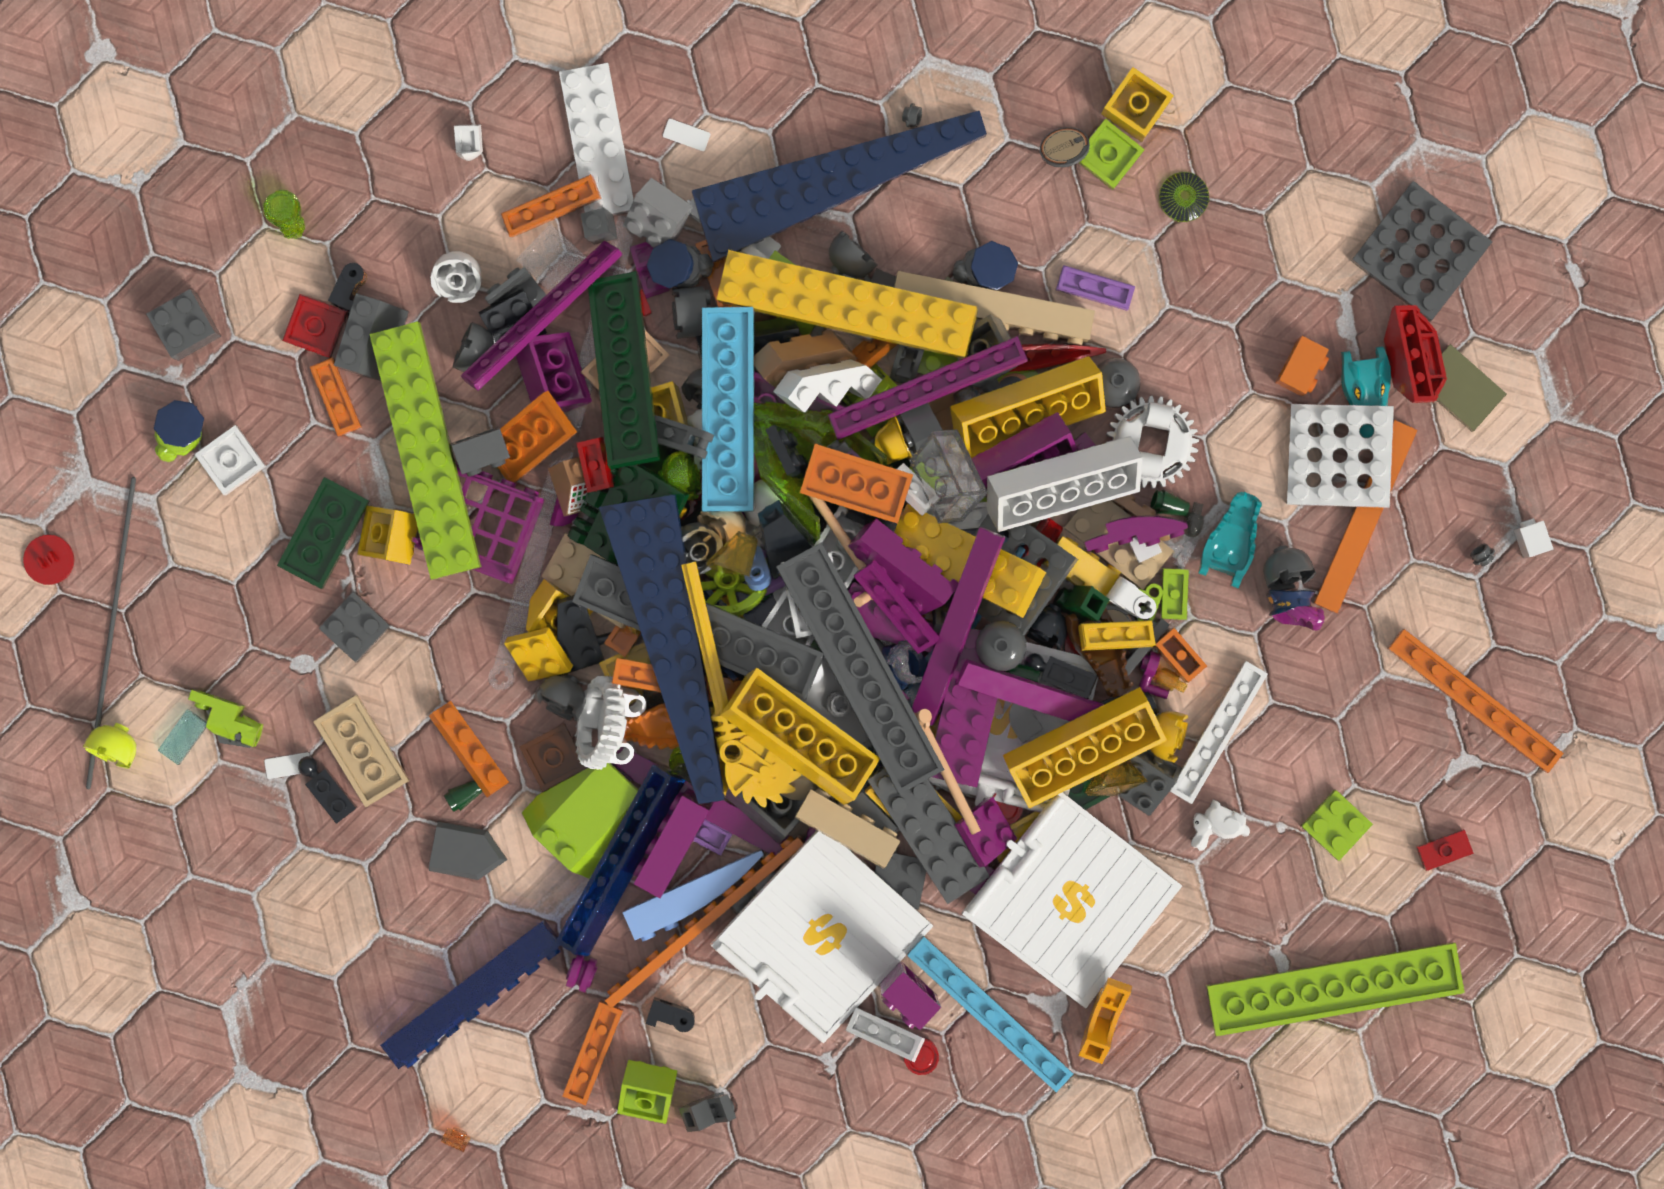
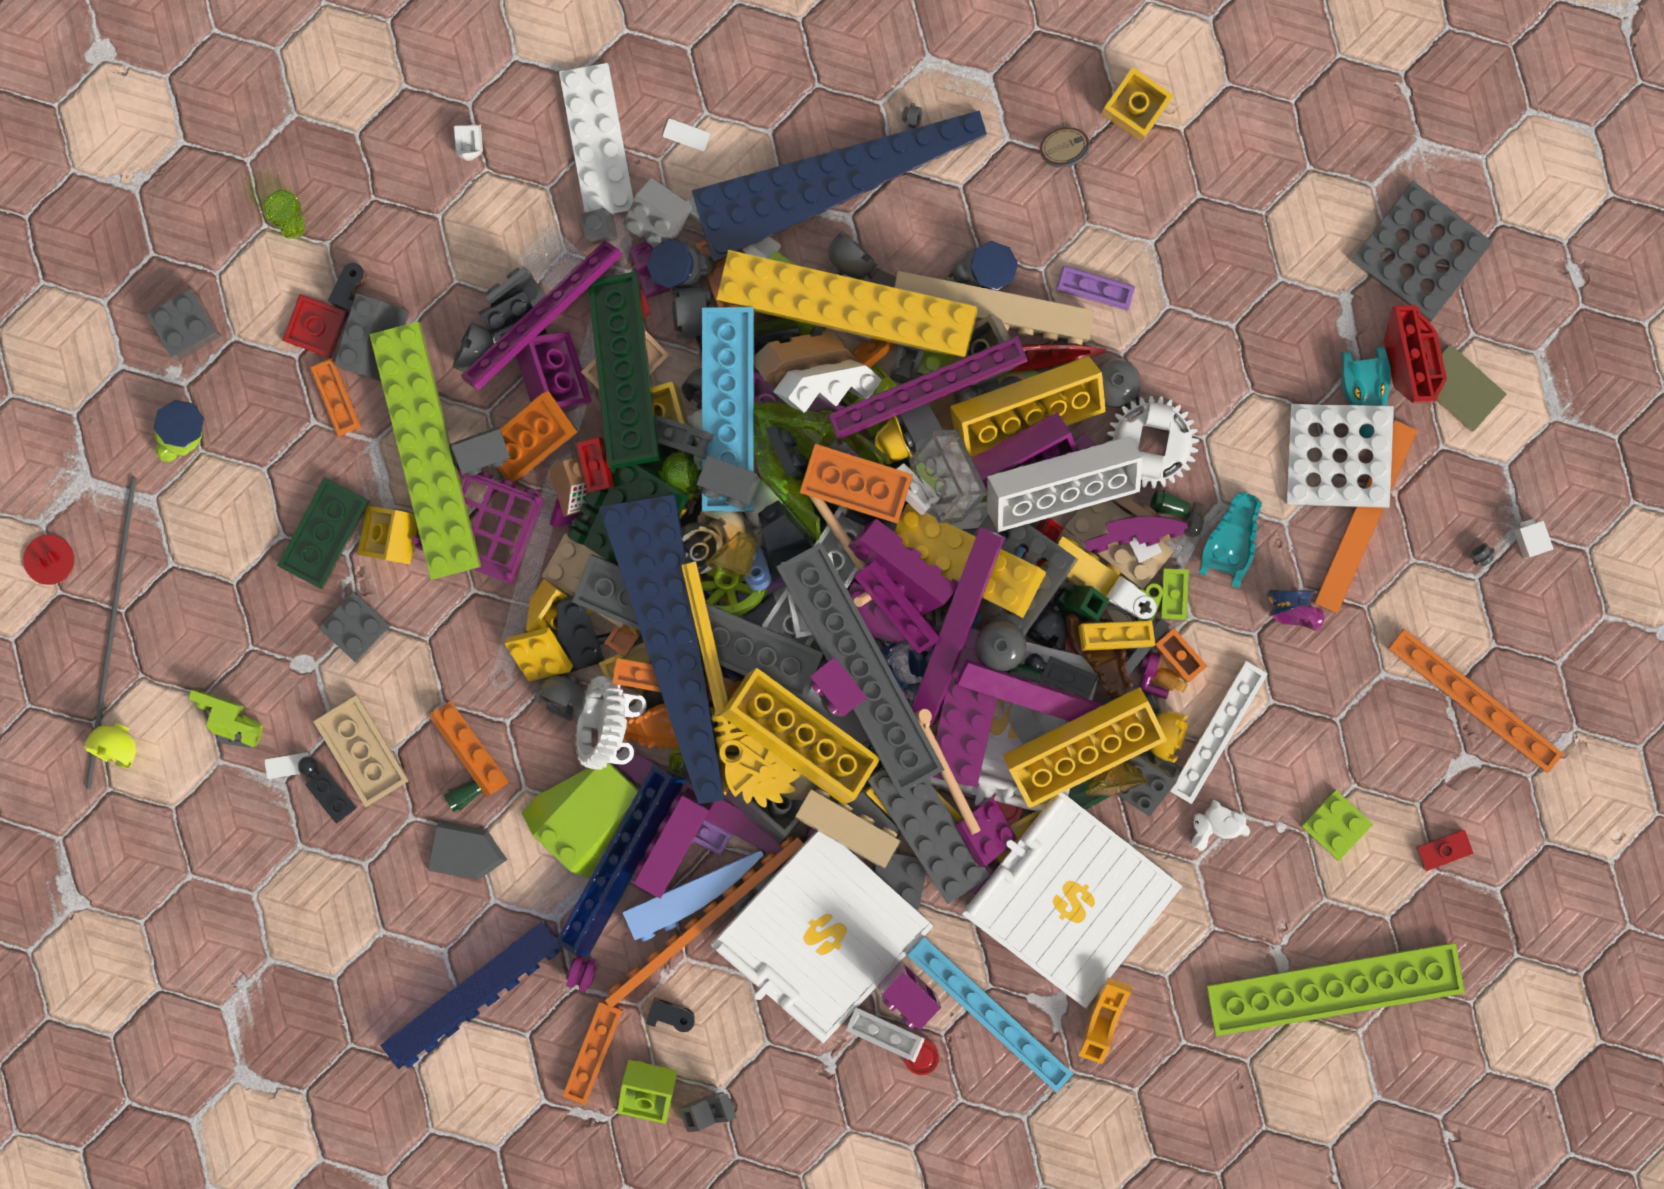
clear light blue tile [157,709,207,765] -> none
white plate [194,425,267,496] -> none
white cylinder [430,251,482,303] -> none
clear orange plate [441,1128,471,1152] -> none
orange tile [501,174,602,238] -> none
reddish brown plate [519,723,588,792] -> none
lime plate [1079,119,1145,190] -> none
dish [1159,172,1209,222] -> none
dark grey cylinder [1263,546,1316,591] -> none
orange brick [1275,336,1329,397] -> none
none -> dark grey brick [697,456,761,510]
none -> magenta brick [810,657,867,717]

